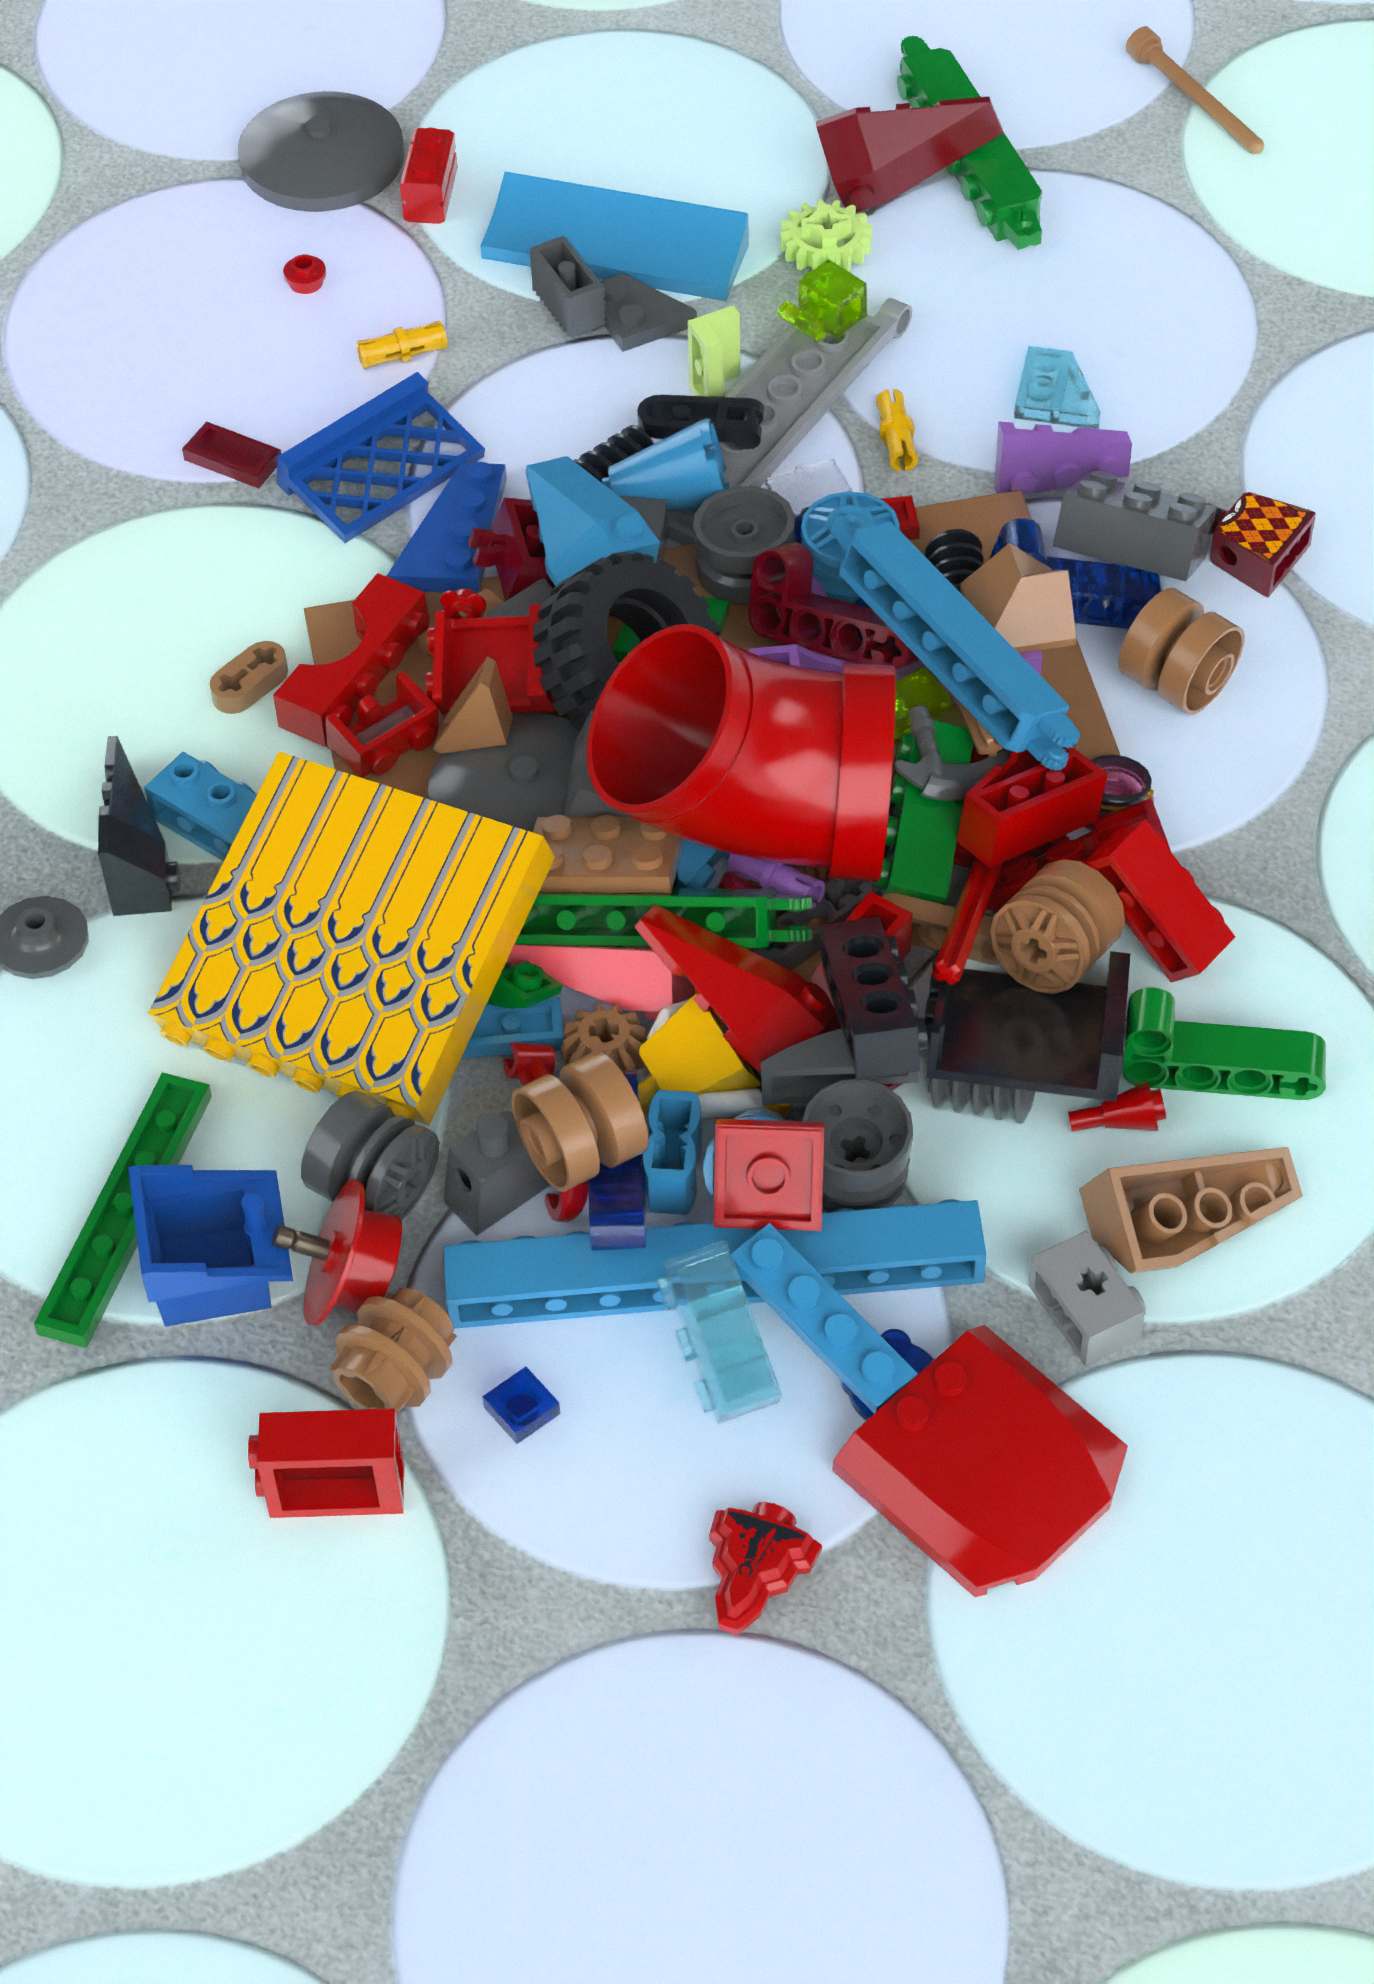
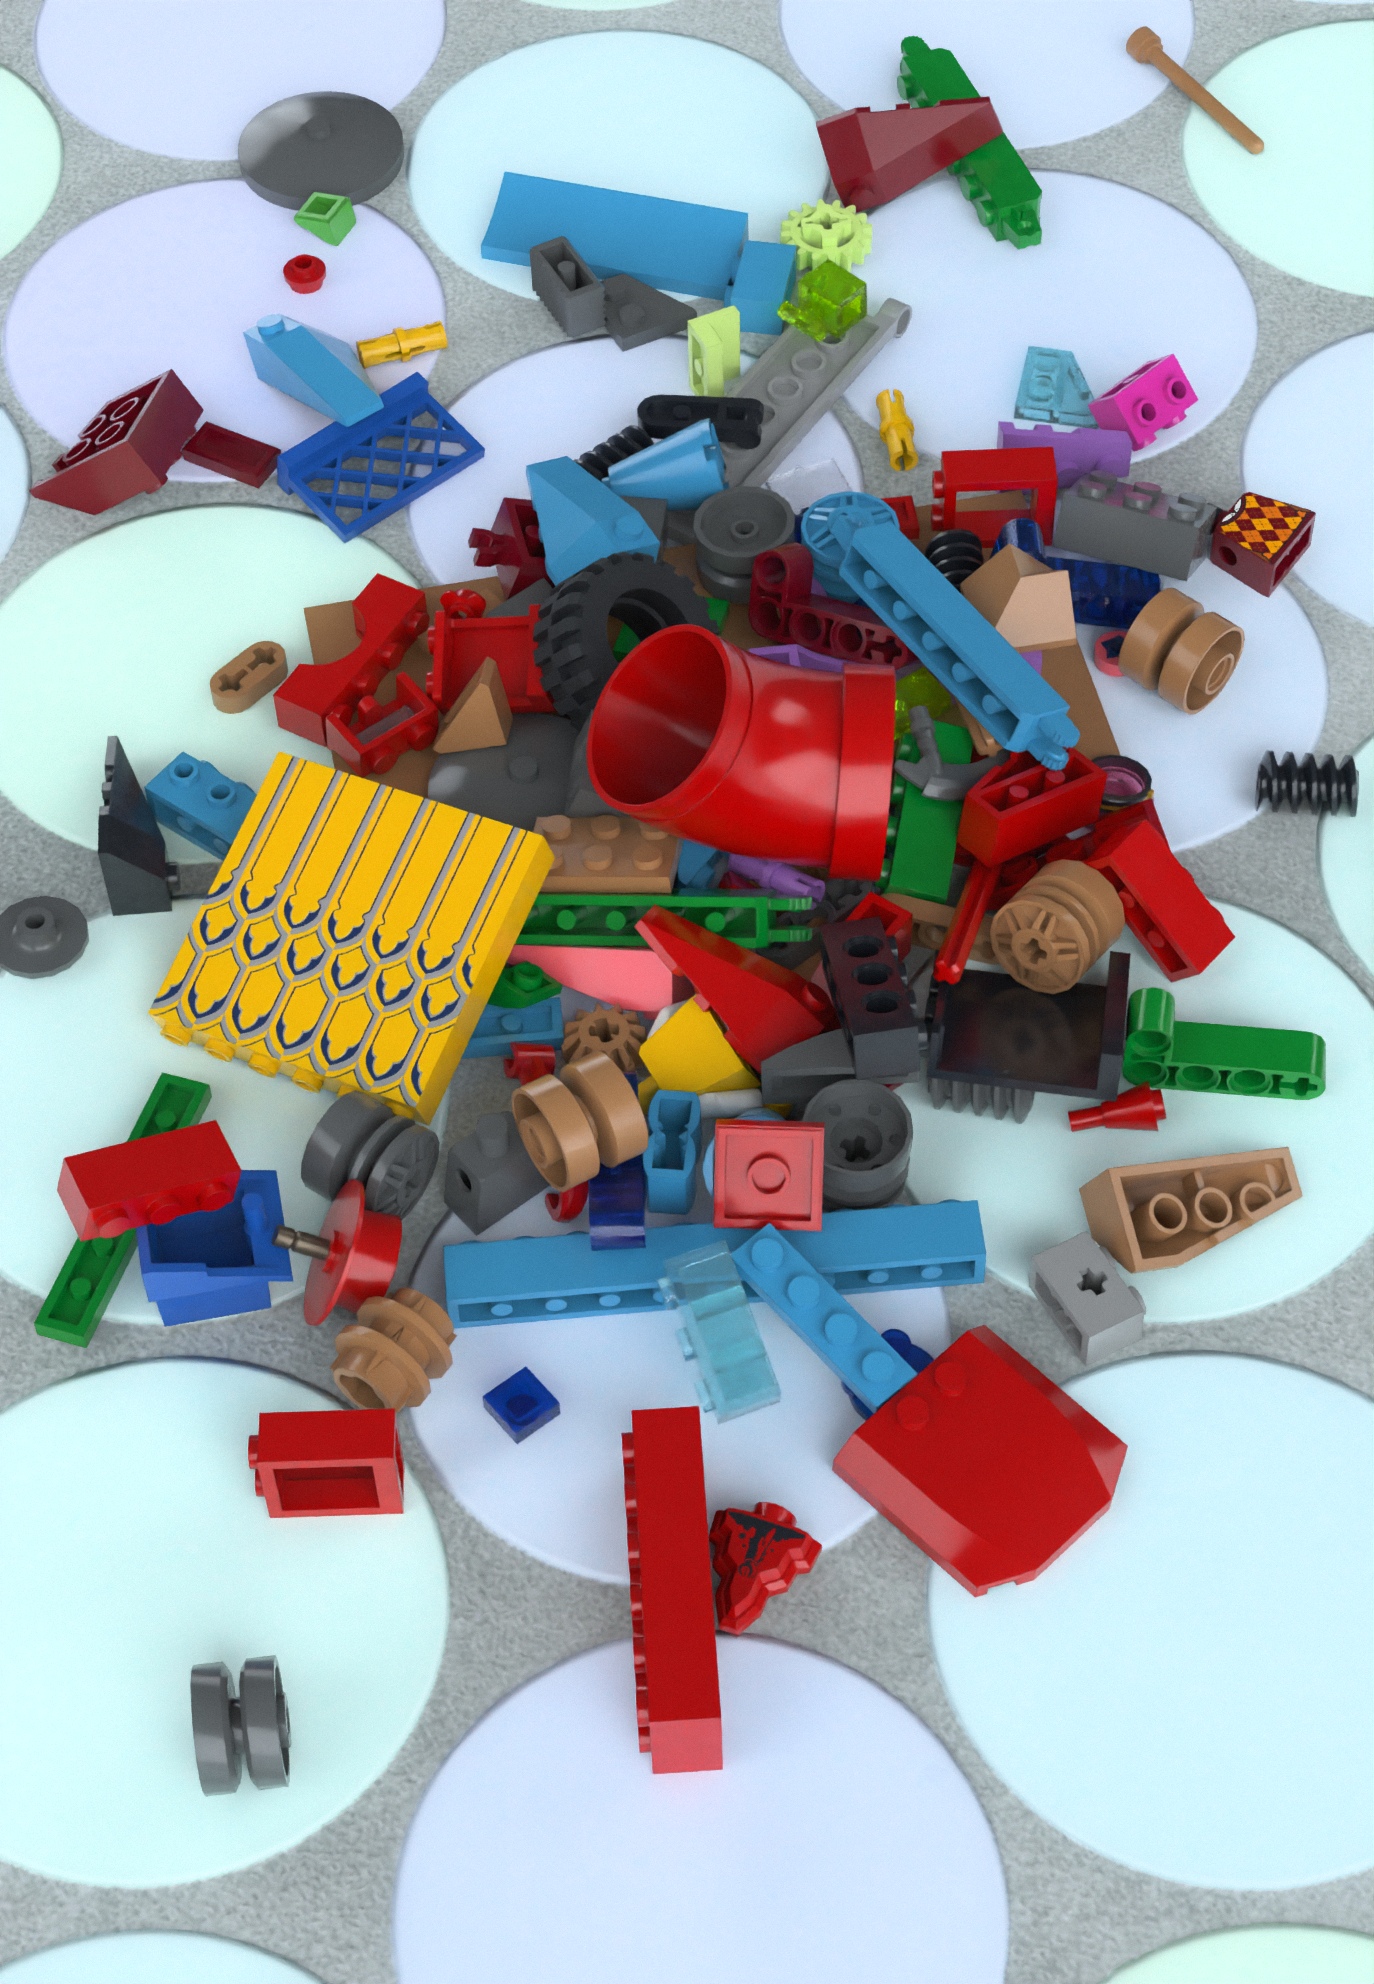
blue wing [386,462,507,593] -> none
red brick [400,127,458,224] -> none
none -> dark red wedge [29,369,204,515]
none -> red brick [57,1120,242,1242]
none -> dark grey wheel [190,1655,291,1797]
none -> dark azure wedge [243,313,384,427]
none -> bright green slope [294,192,356,246]
none -> red brick [621,1406,723,1774]
none -> dark azure brick [724,240,797,336]
none -> red window [931,447,1058,548]
none -> dark pink brick [1088,353,1199,452]
none -> coral tile [1094,631,1127,677]
none -> black piece [1255,750,1359,817]

